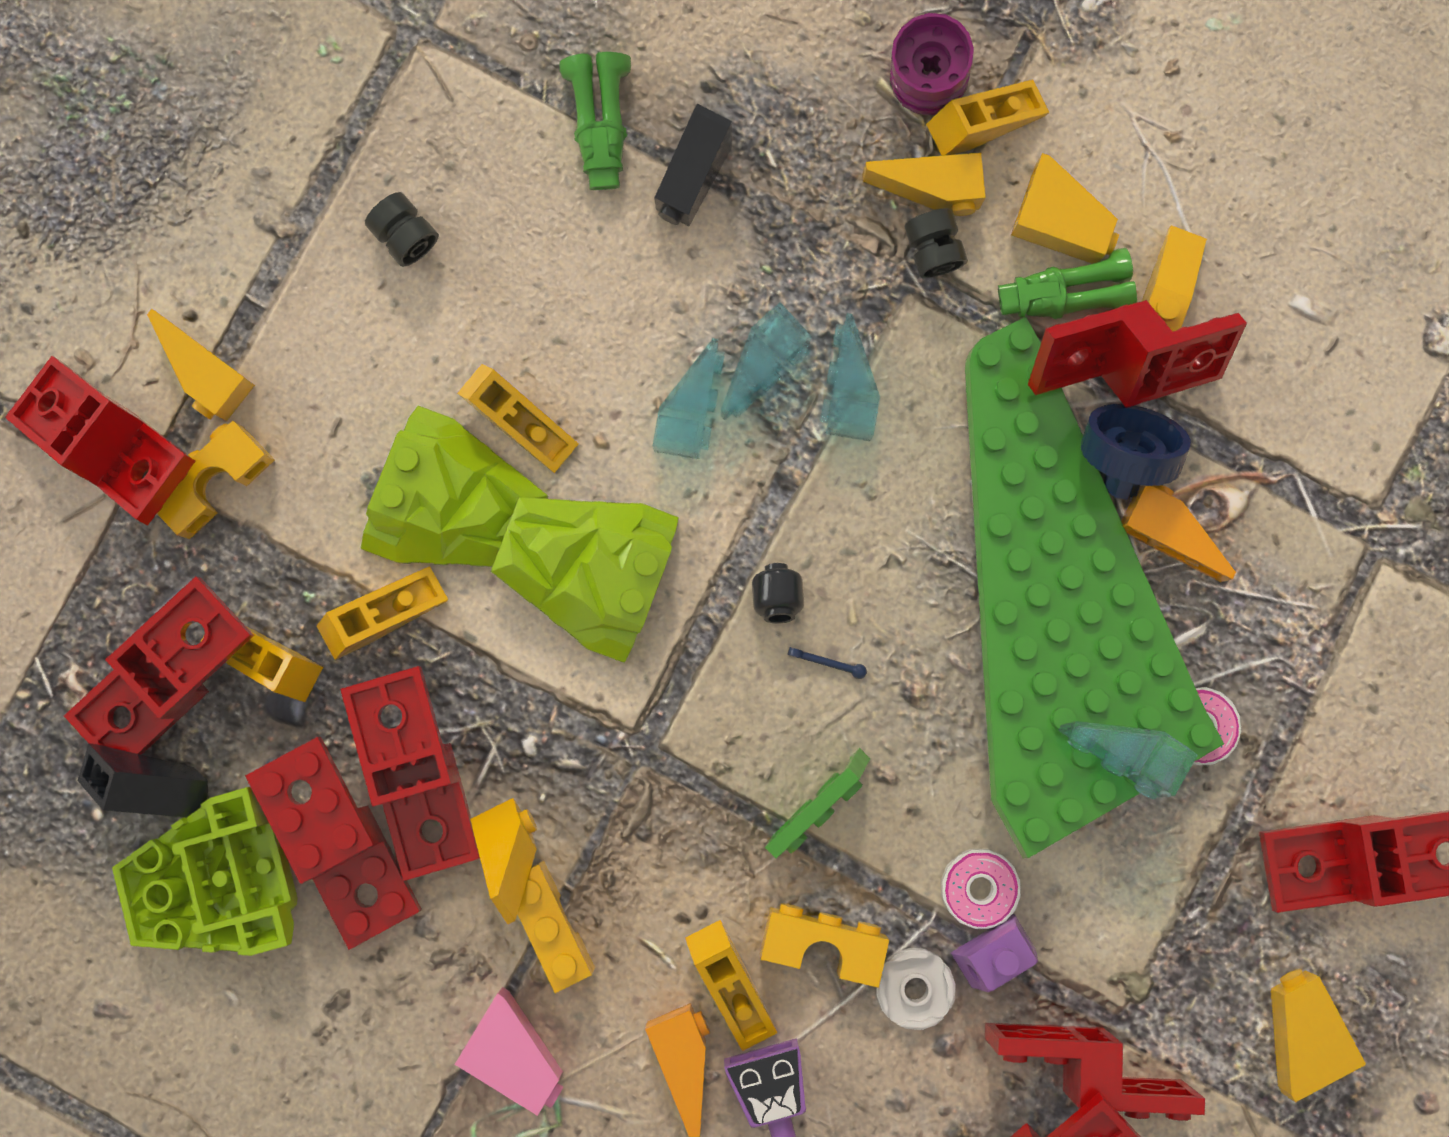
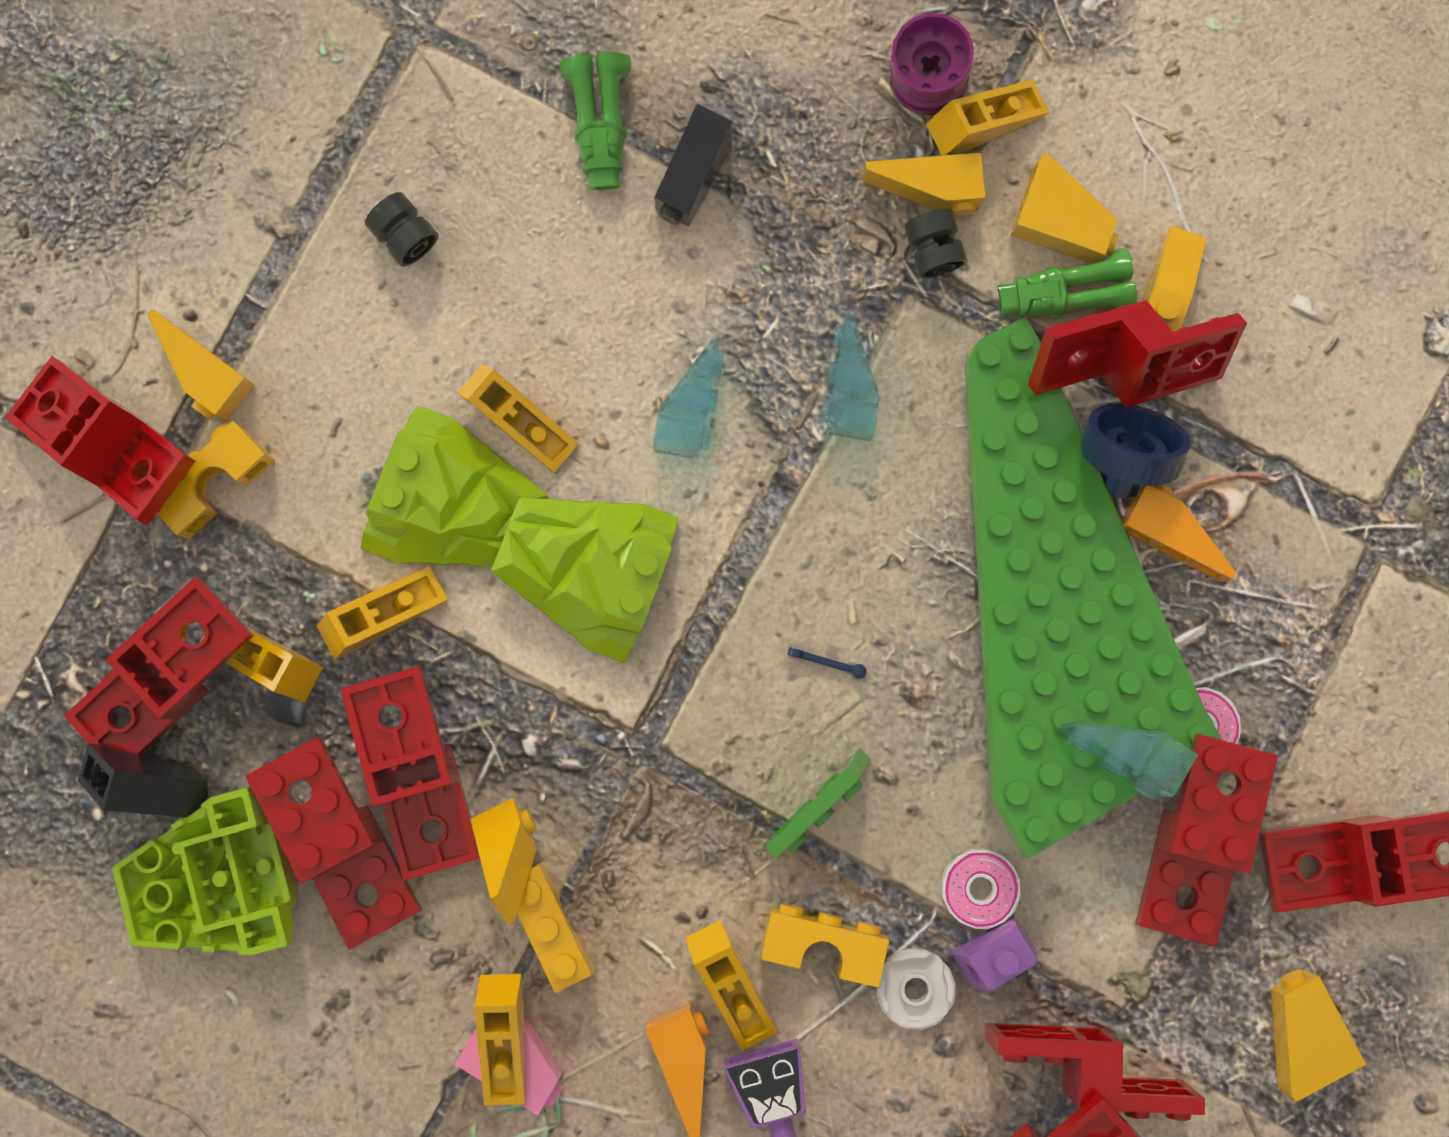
clear light blue slope [721,302,812,420] -> none
black head [752,563,804,624] -> none
none -> yellow slope [474,974,526,1106]
none -> red bracket [1135,734,1278,947]

